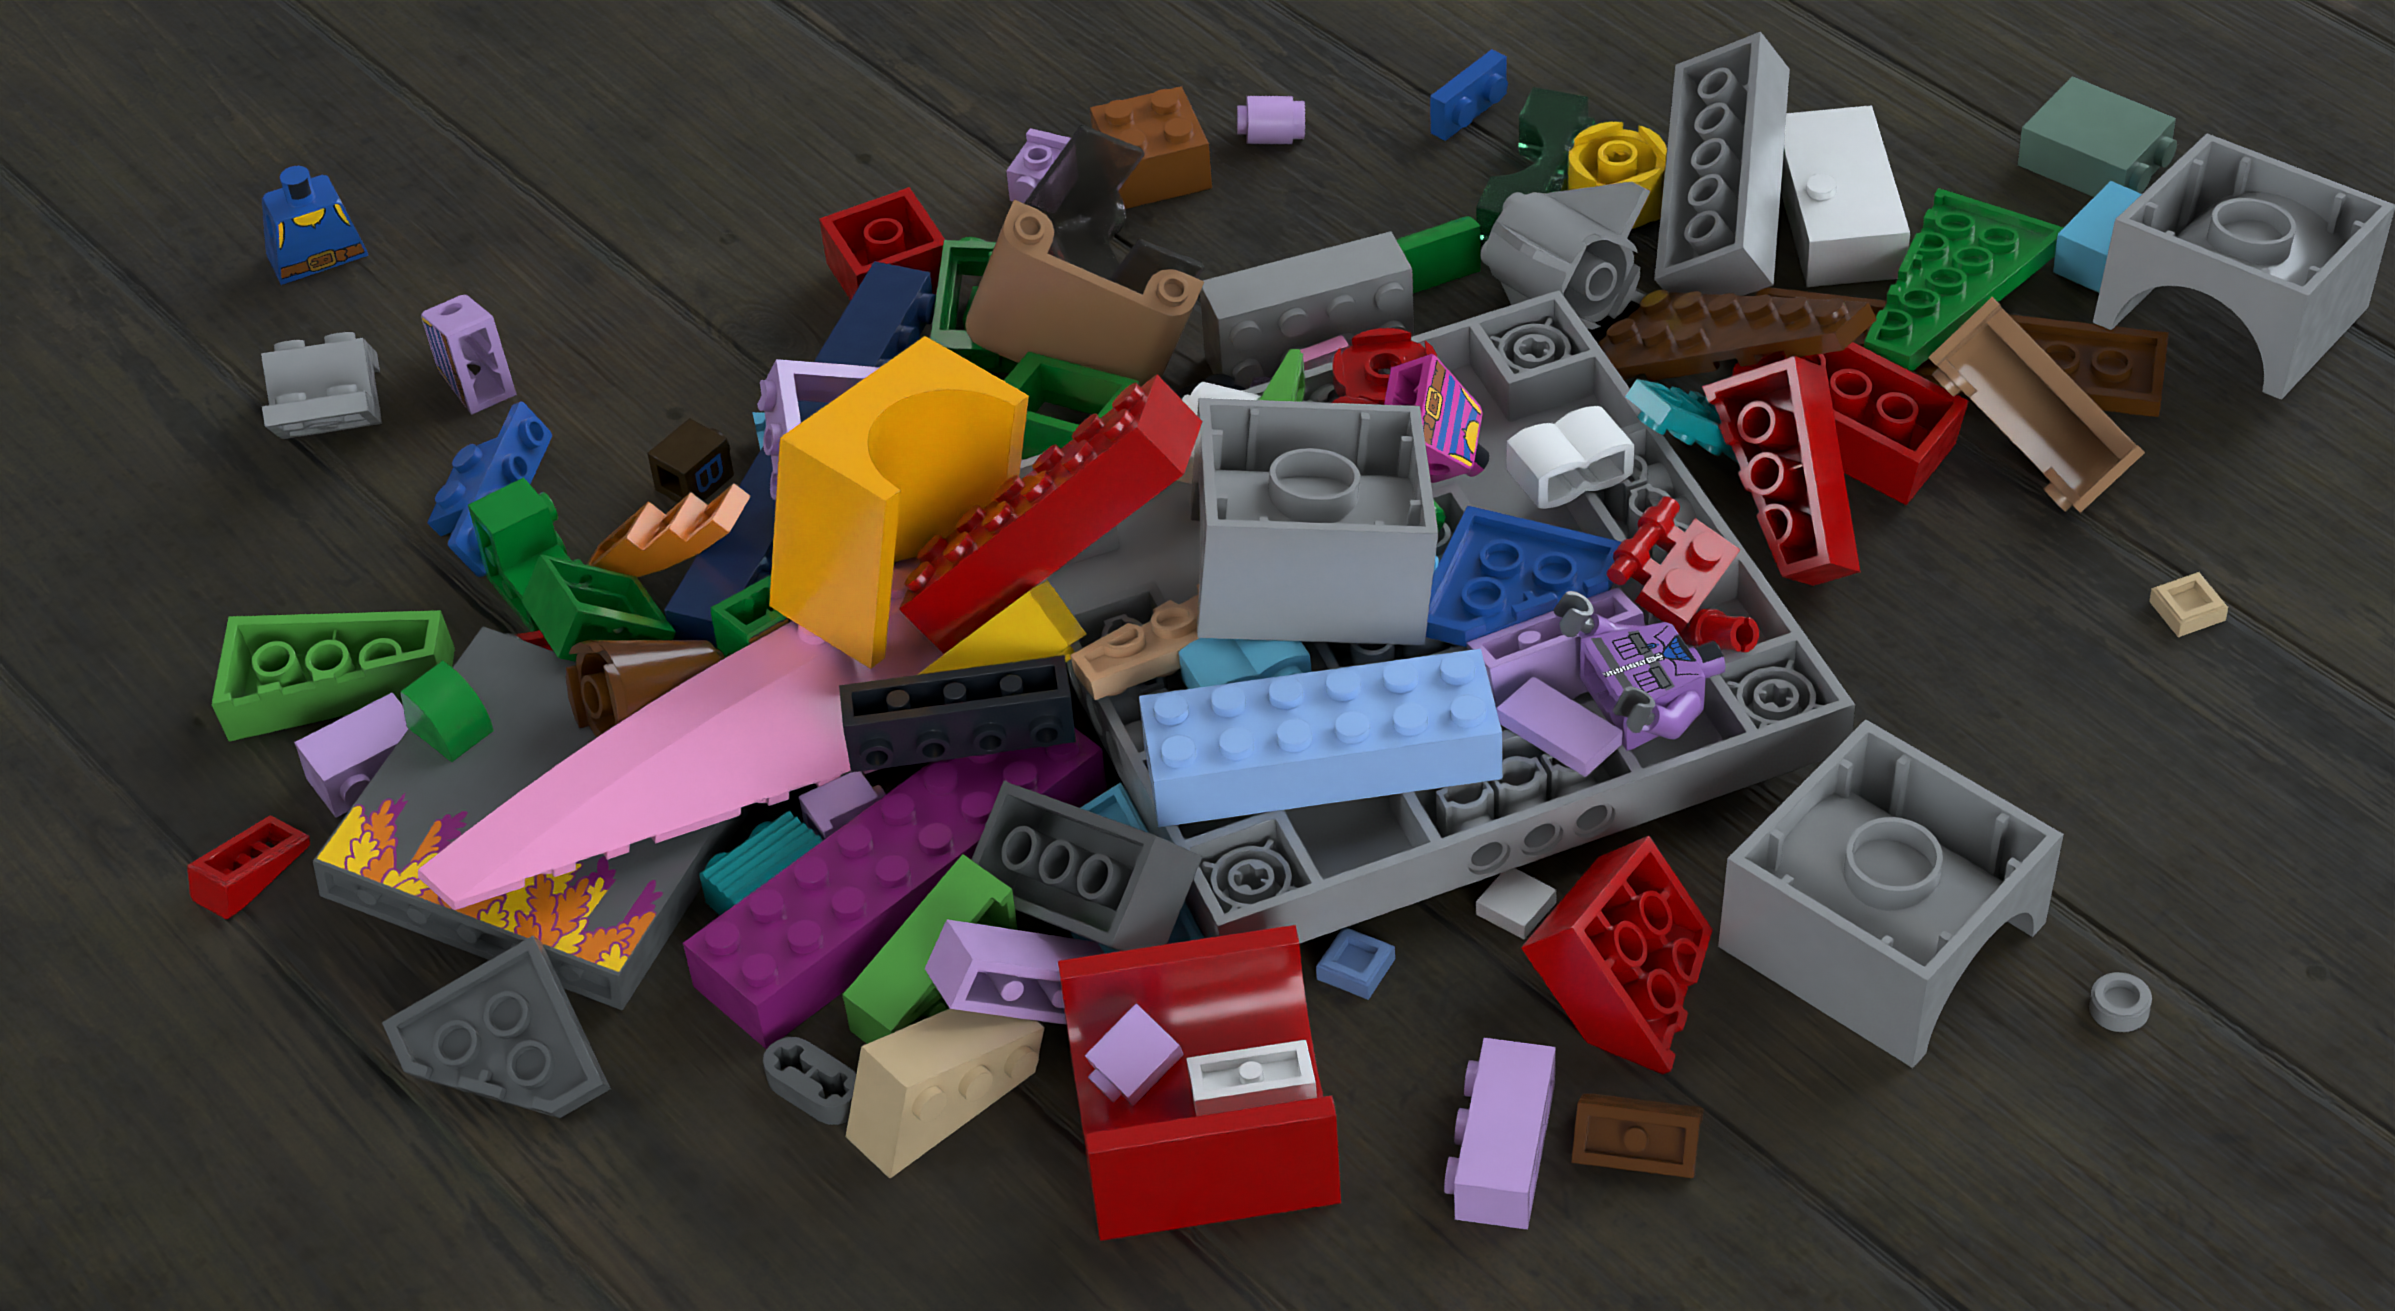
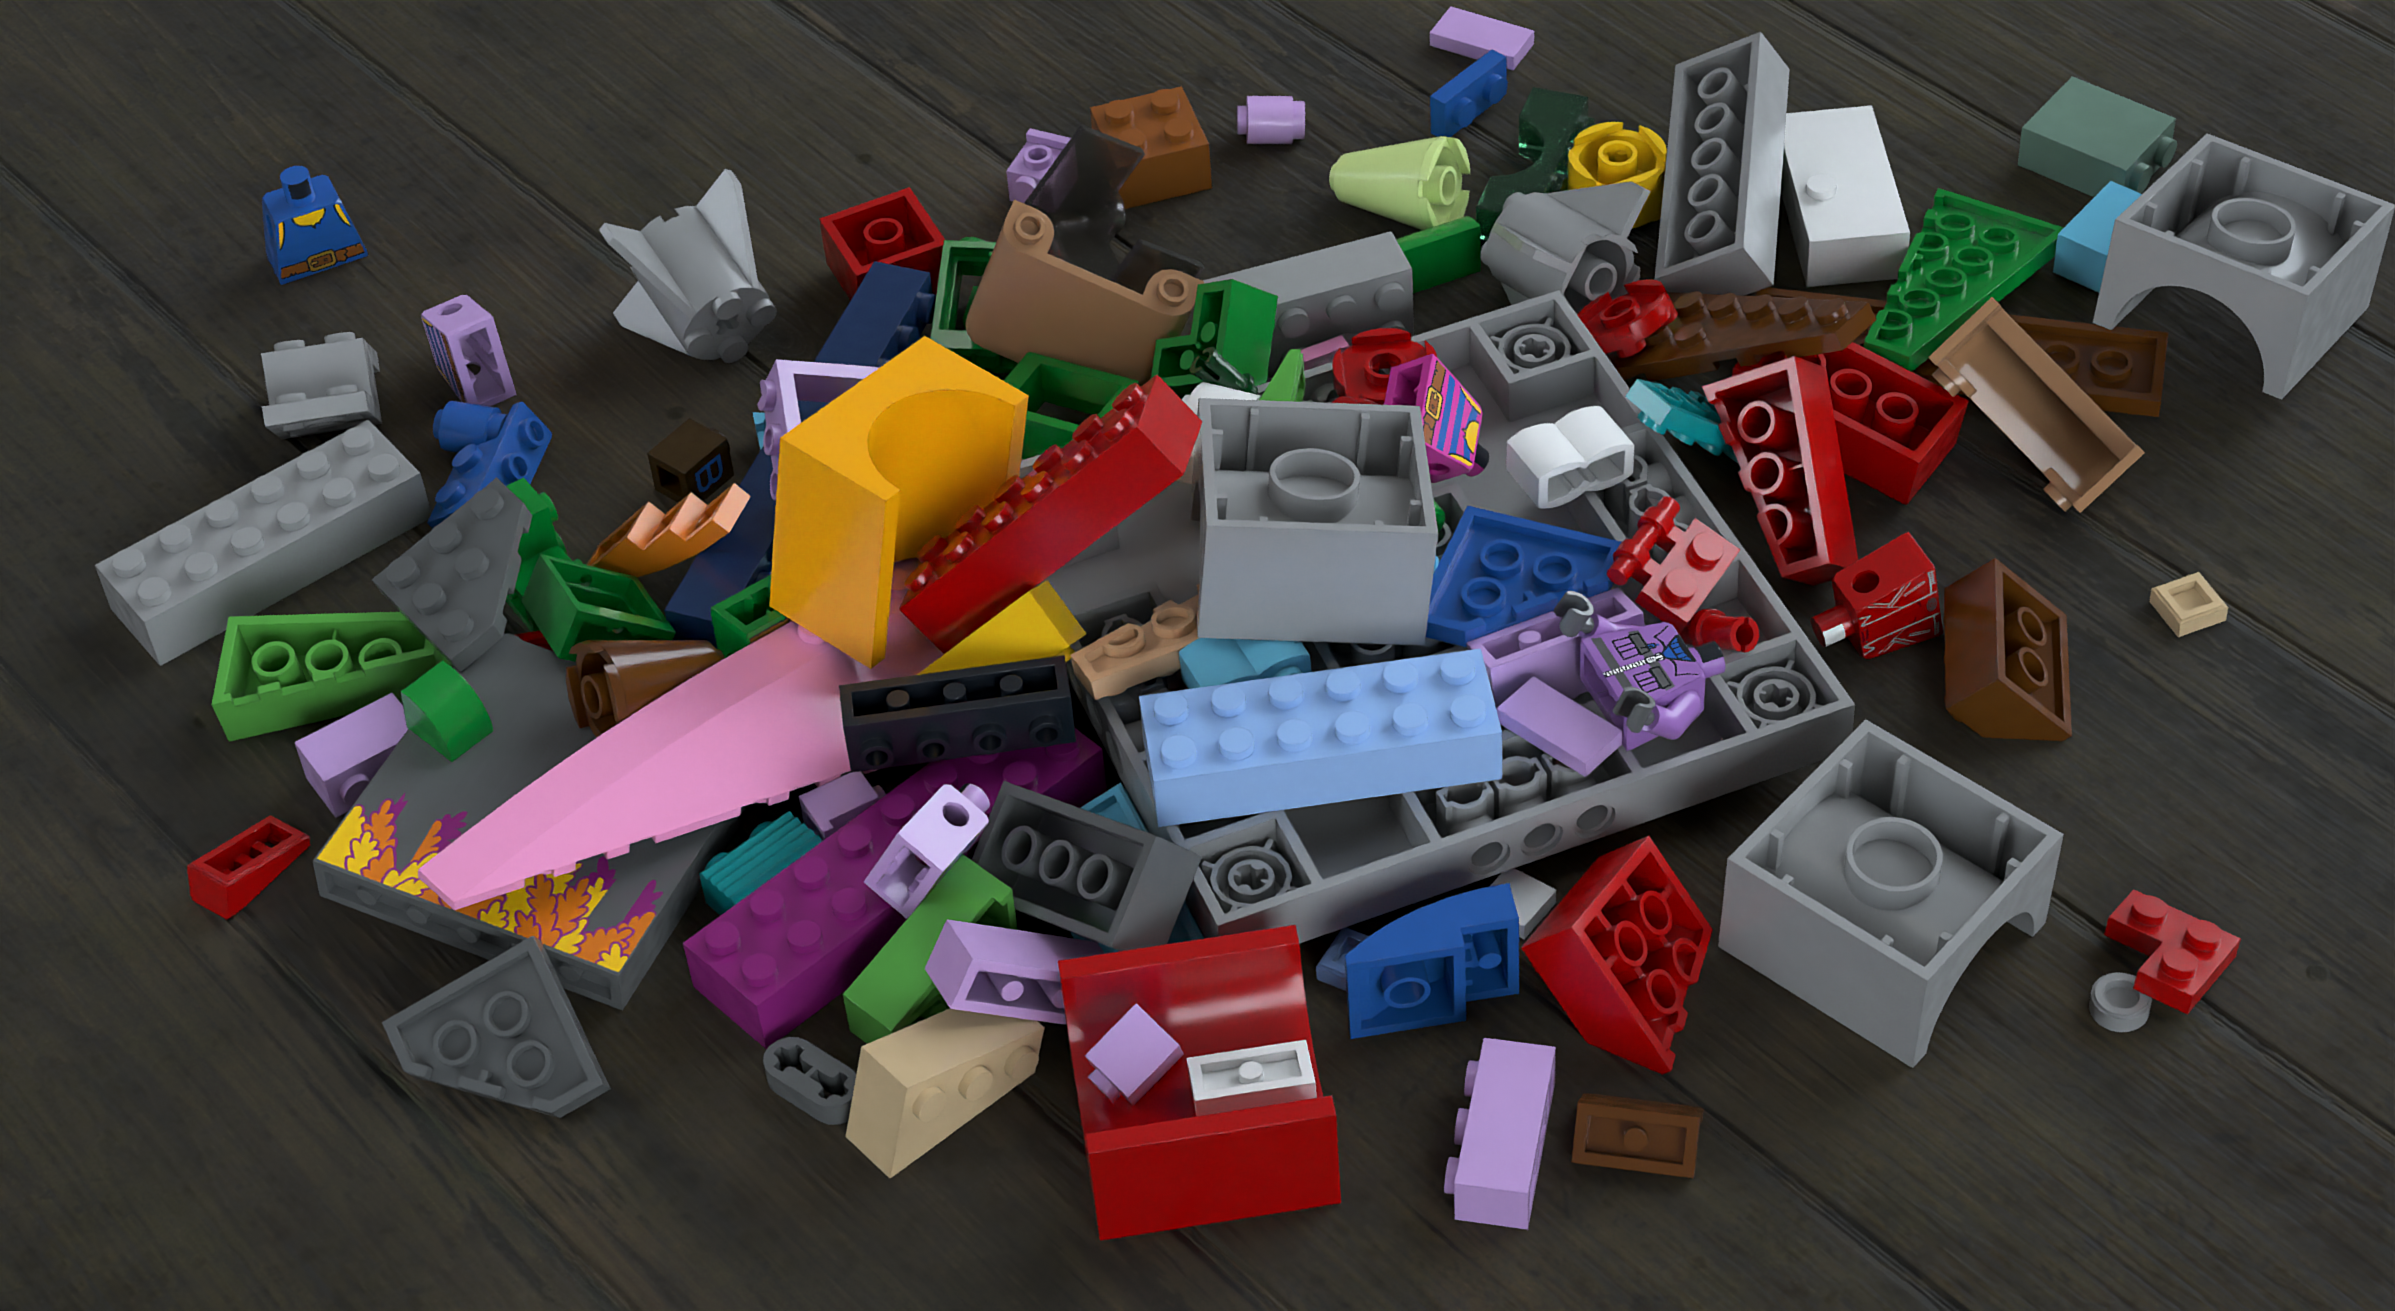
none -> light grey brick [95,420,431,666]
none -> dark grey plate [372,477,532,673]
none -> blue brick [433,401,508,453]
none -> light grey brick [599,169,777,363]
none -> lavender torso [864,783,990,919]
none -> green brick [1151,279,1278,399]
none -> dark green pin [1190,346,1258,395]
none -> yellowish green cone [1329,136,1470,230]
none -> blue slope [1345,883,1519,1039]
none -> lavender tile [1430,6,1534,70]
none -> red plate [1577,279,1678,358]
none -> red torso [1810,532,1943,659]
none -> reddish brown slope [1943,558,2072,741]
none -> red plate [2104,889,2241,1015]

